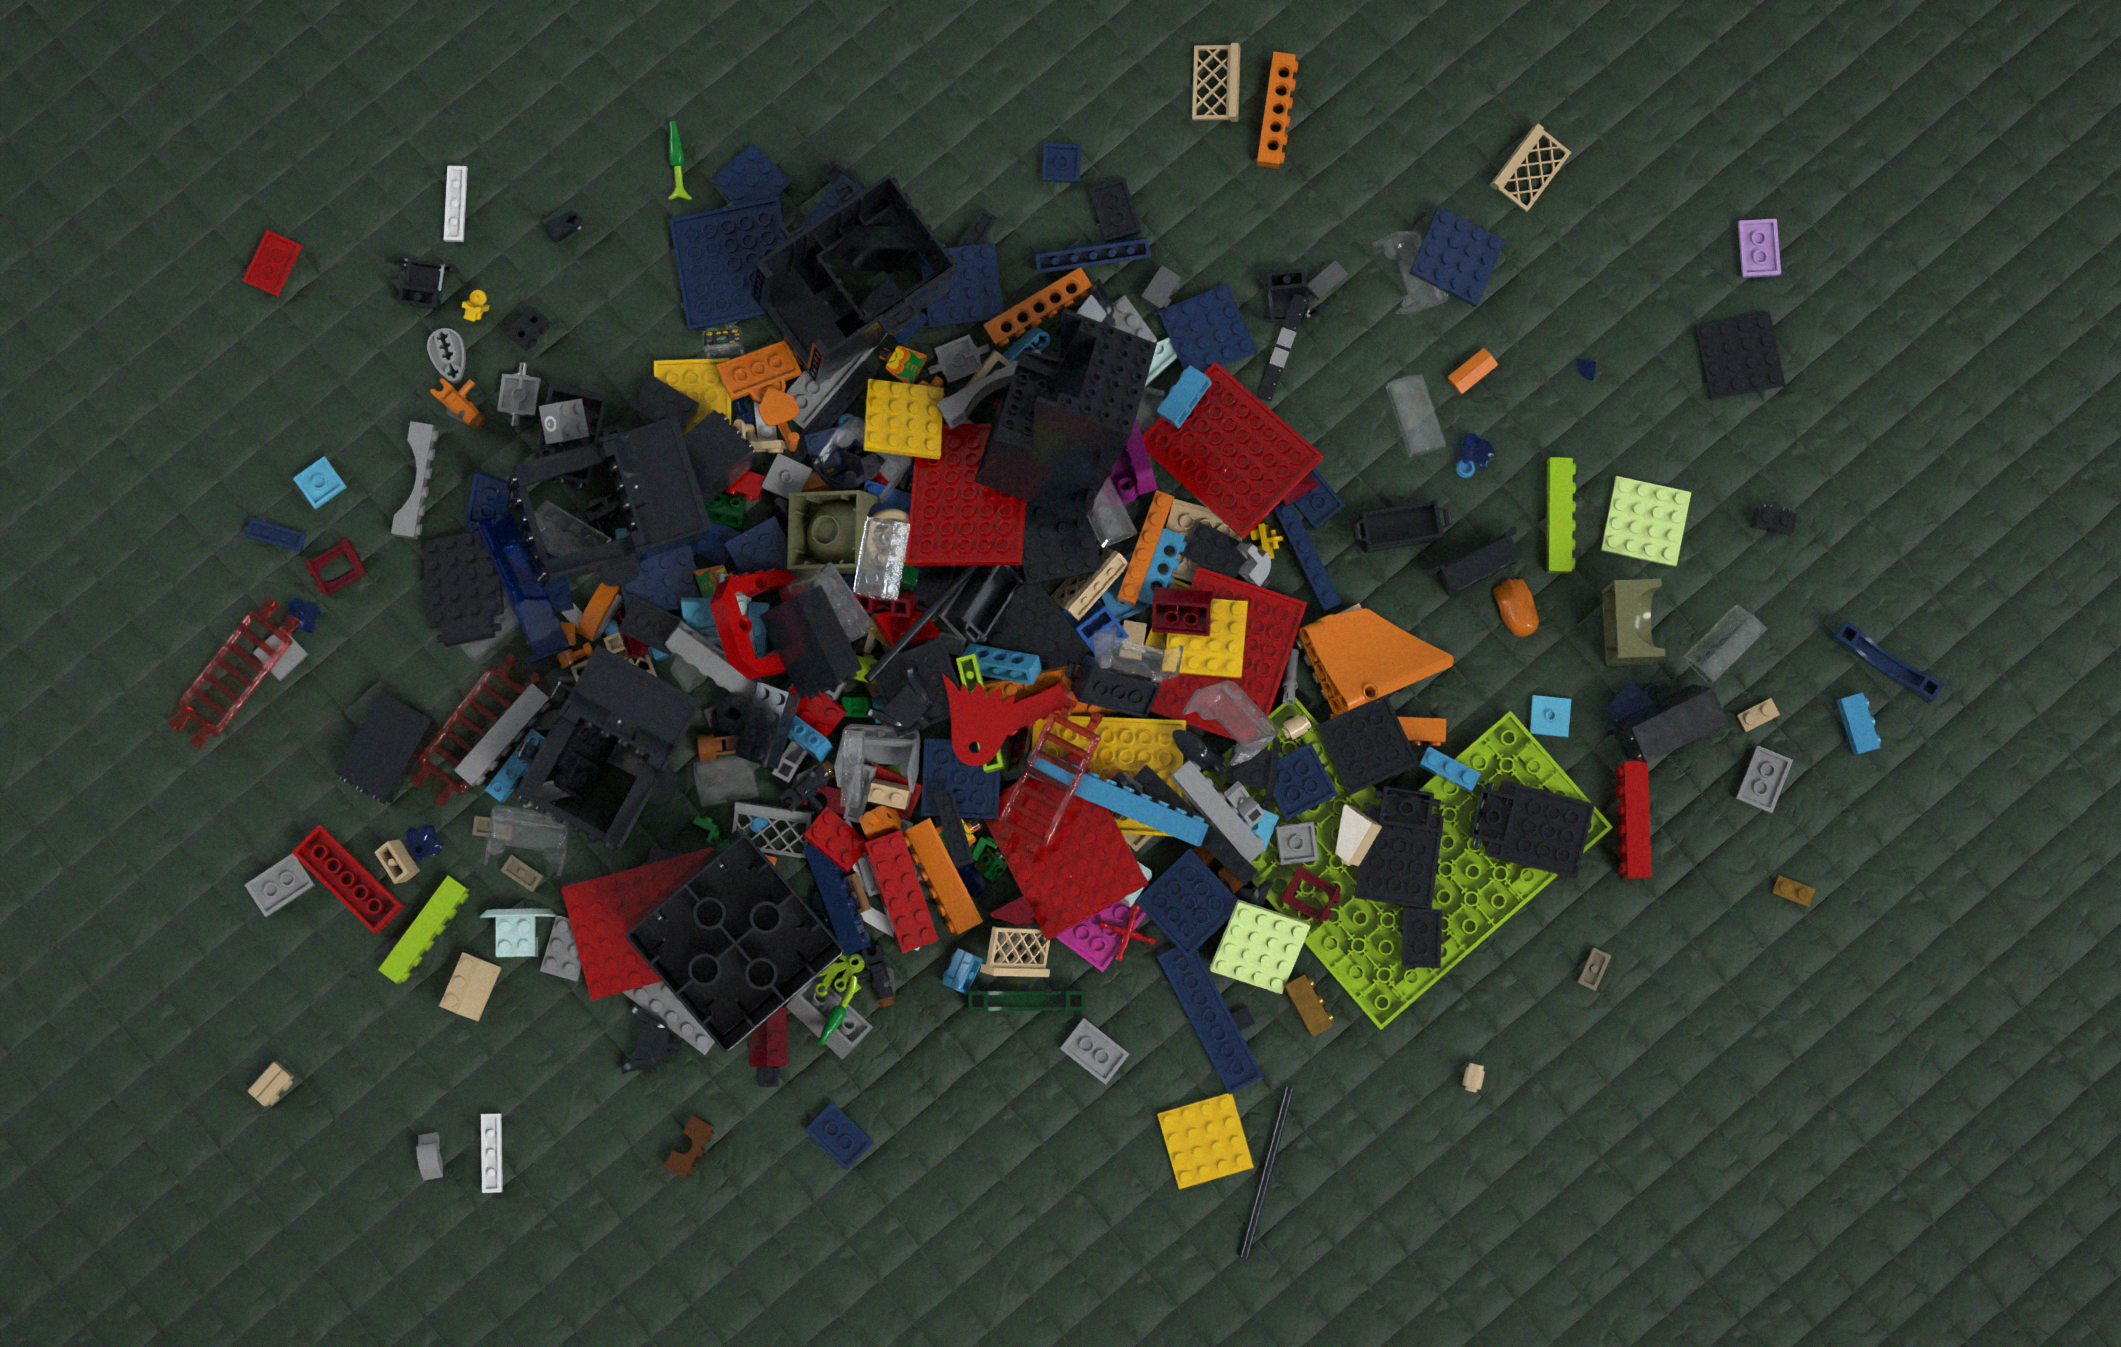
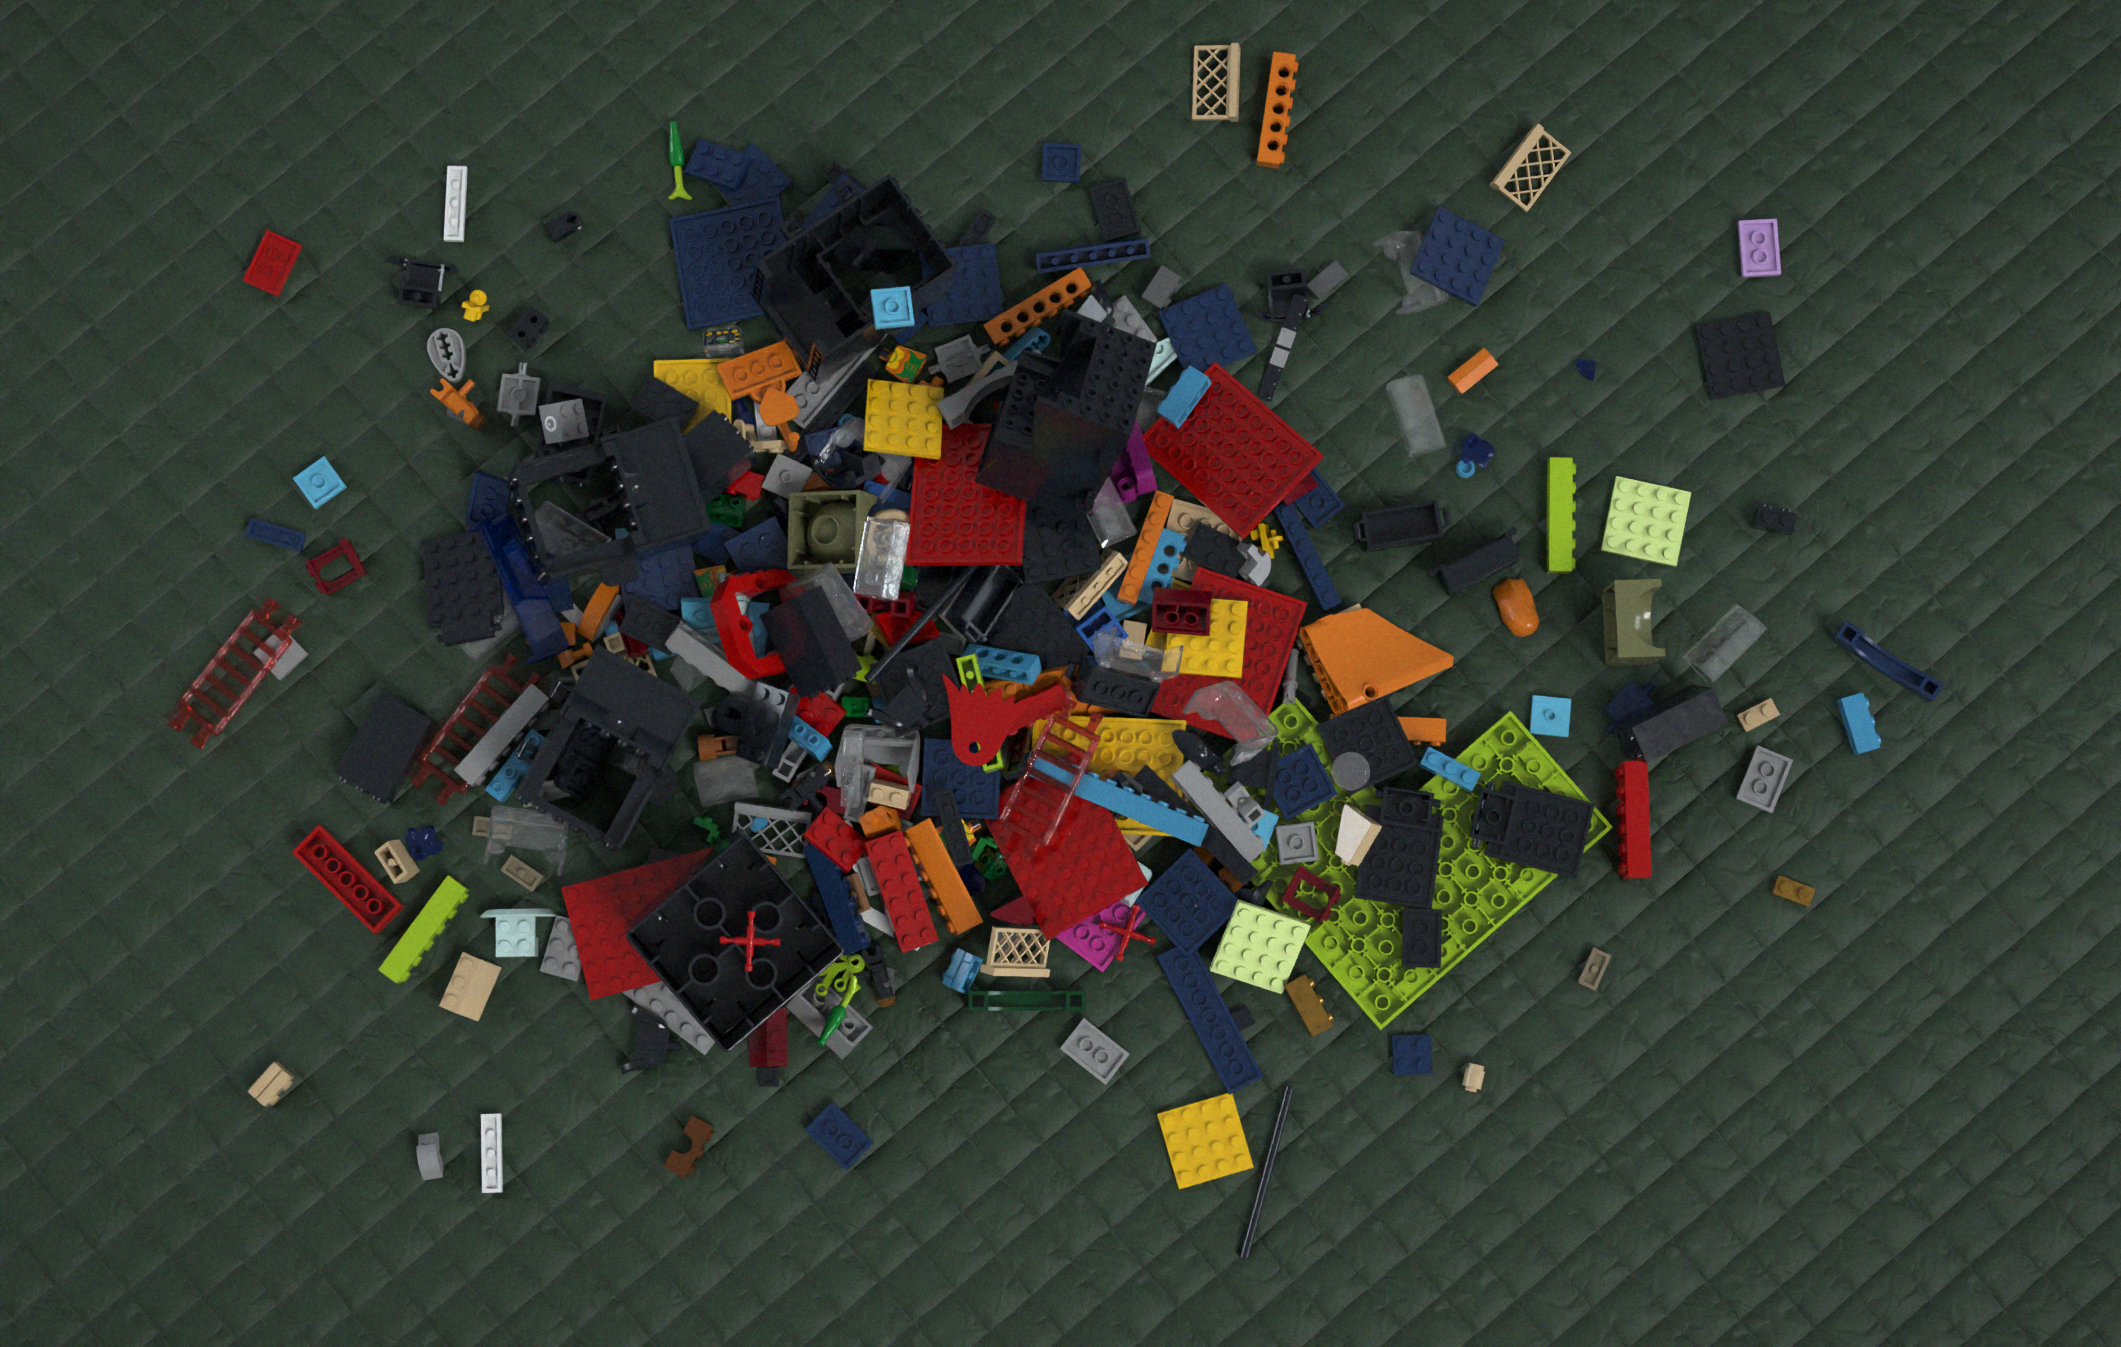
light grey plate [245,854,315,917] -> none
clear blue plate [285,599,321,634] -> none
light grey arch [391,421,438,540] -> none
tan brick [1281,714,1311,741] -> none
none -> dark blue plate [684,139,751,191]
none -> red piece [720,911,780,971]
none -> medium azure plate [870,286,915,330]
none -> clear tile [1331,752,1370,791]
none -> dark blue plate [1392,1035,1433,1075]

